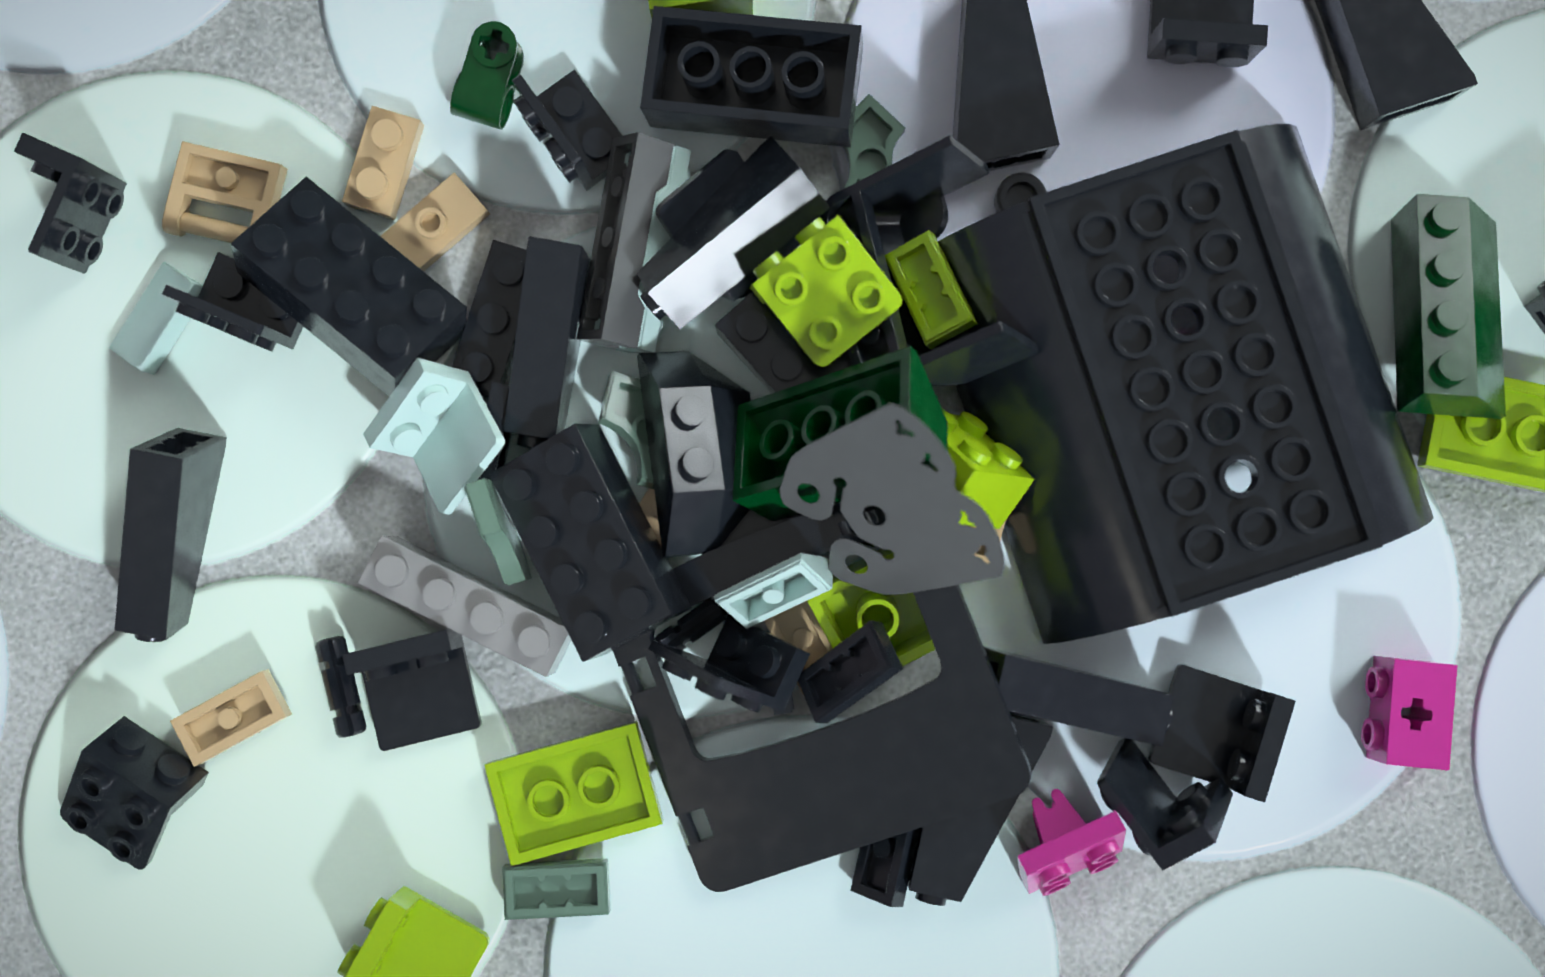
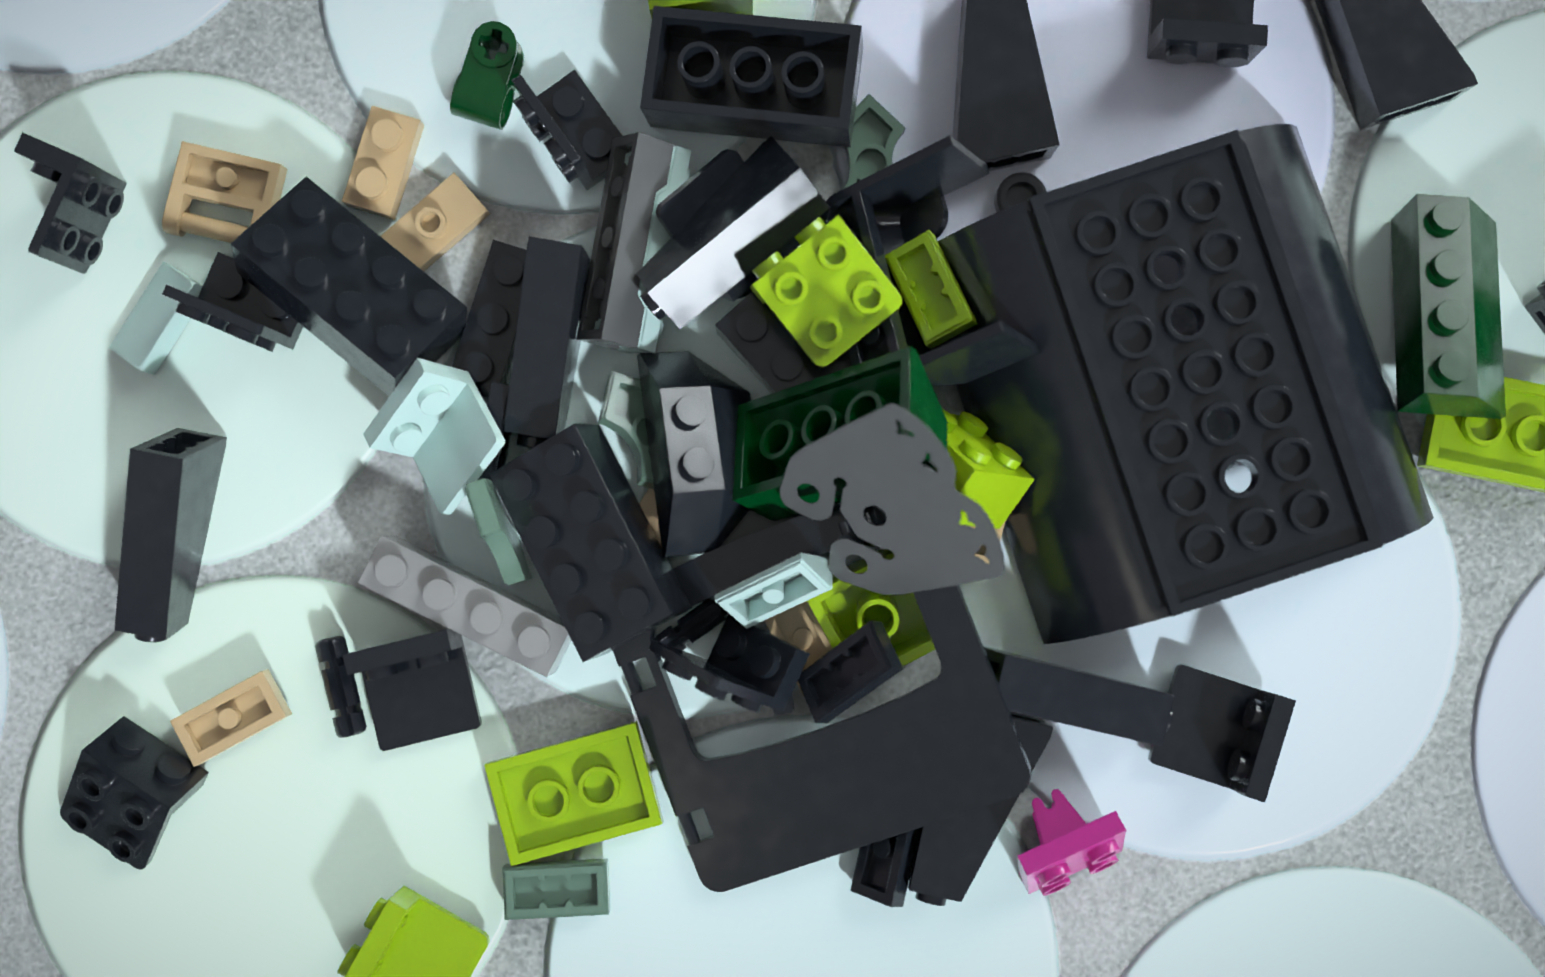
black bracket [1097,738,1233,871] -> none
dark pink brick [1361,656,1458,771] -> none

